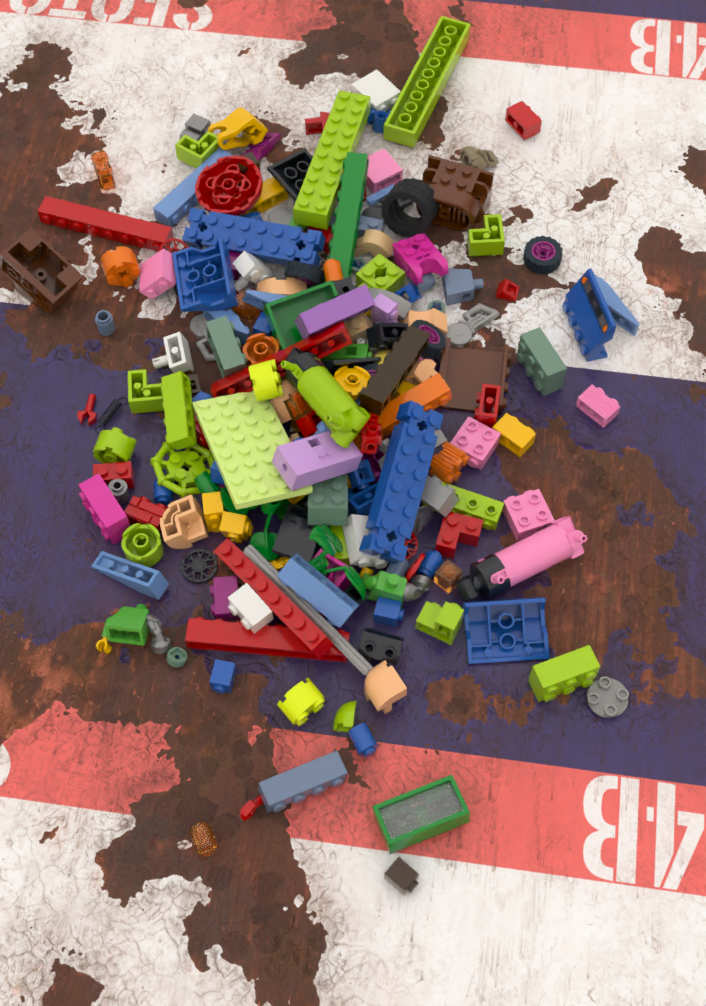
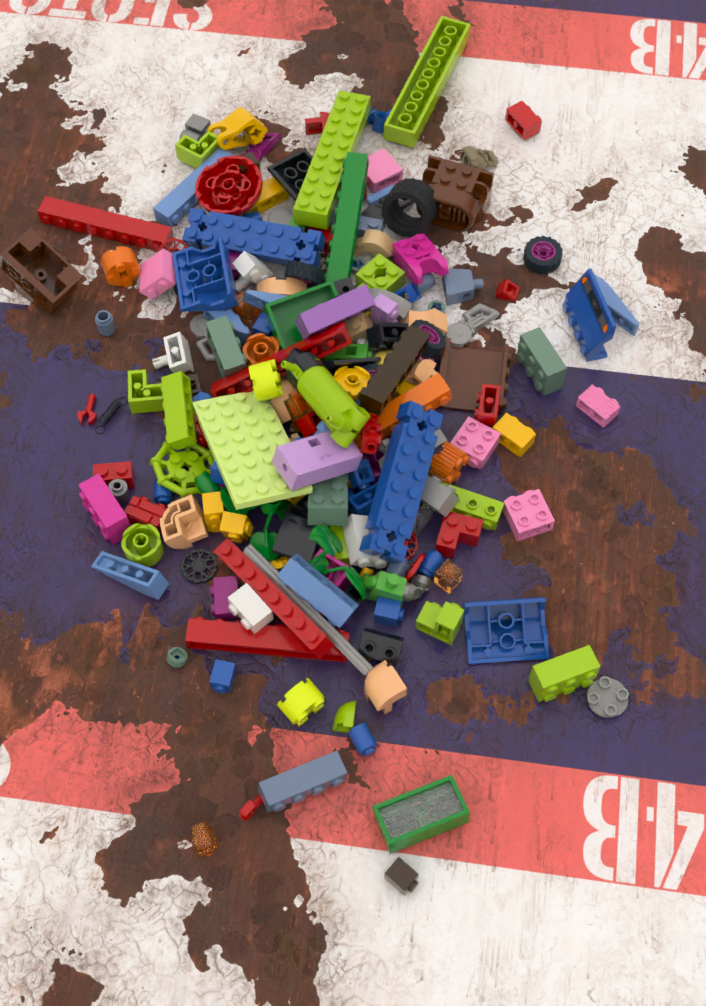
clear orange brick [91,150,116,191] -> none
lime brick [92,427,137,464] -> none
bright green torso [96,604,171,654] -> none
orange brick [323,259,344,282] -> none
white brick [352,70,401,112] -> none
bright pink piece [455,516,587,601] -> none
lime brick [467,214,505,256] -> none

